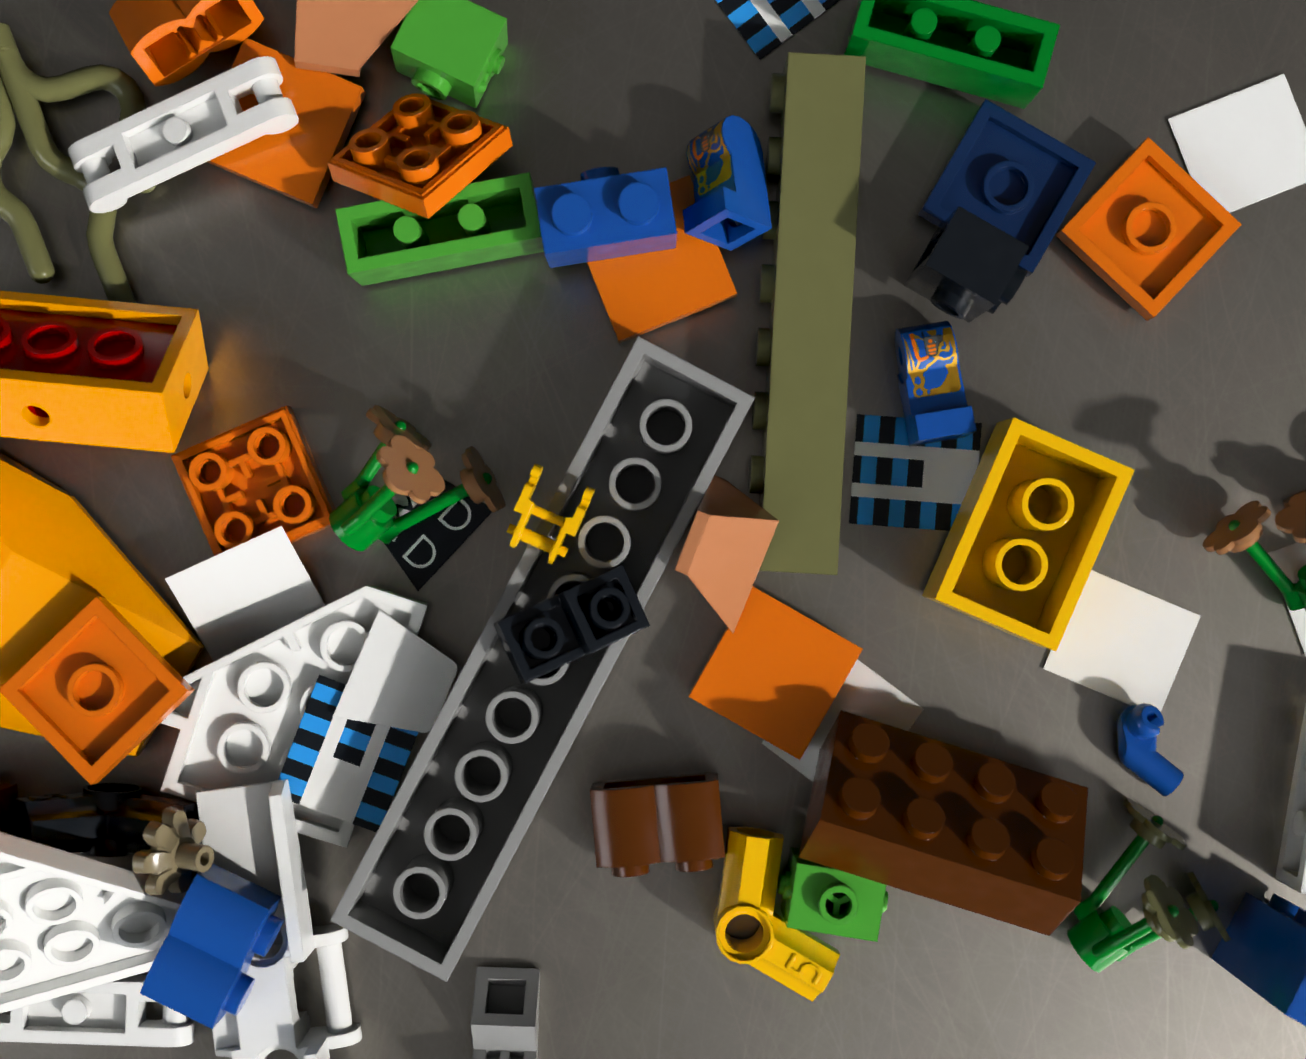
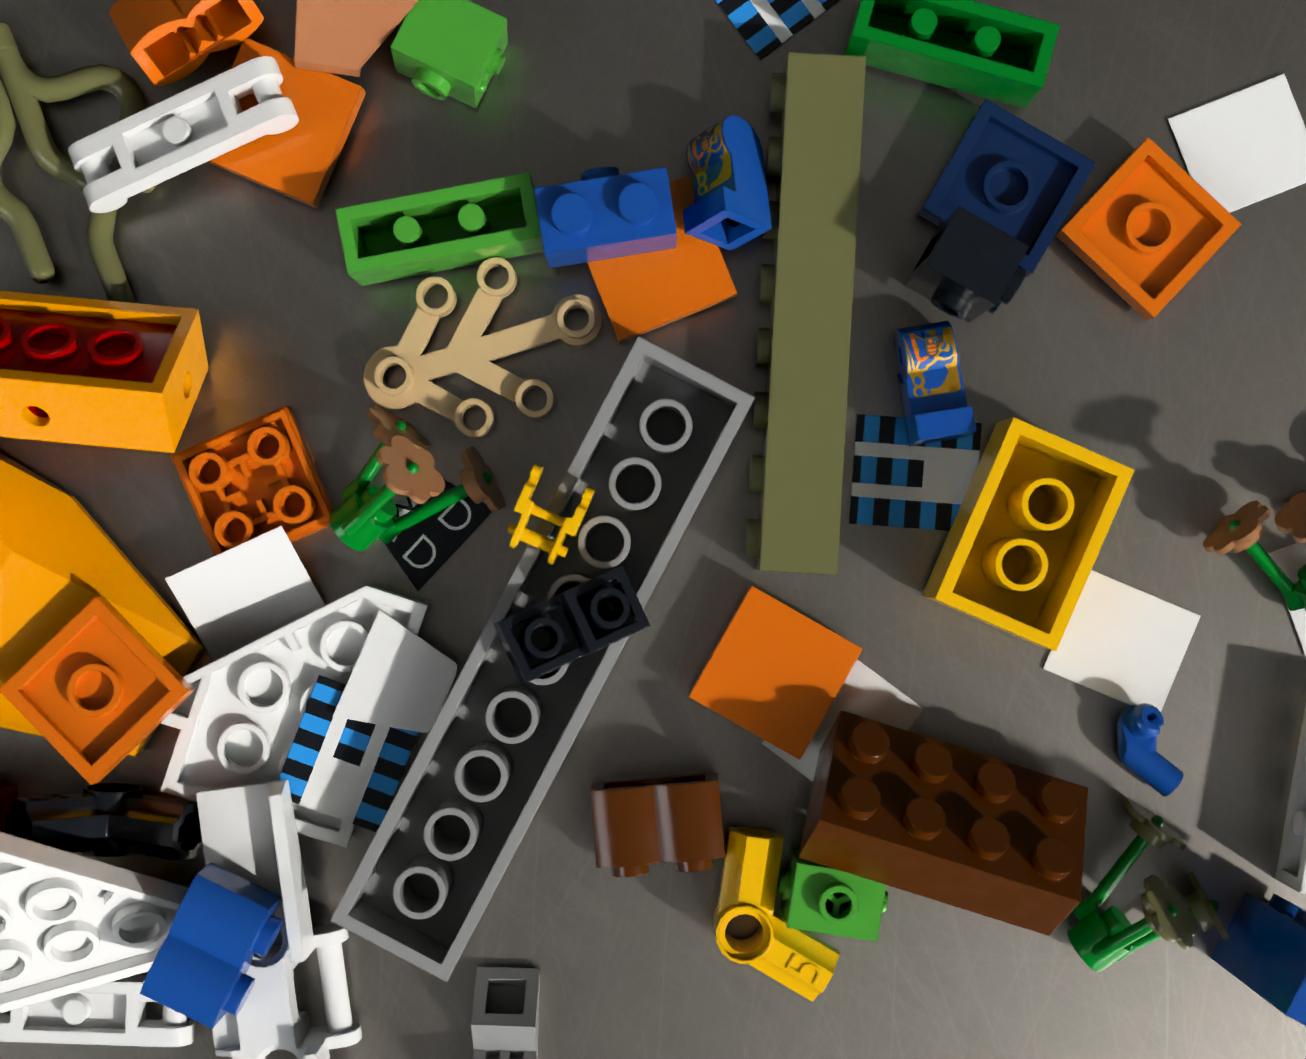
dark tan plant [132,806,214,895] -> none
orange tile [327,93,513,219] -> none
nougat slope [675,475,779,633] -> none
none -> tan plant [364,257,603,438]

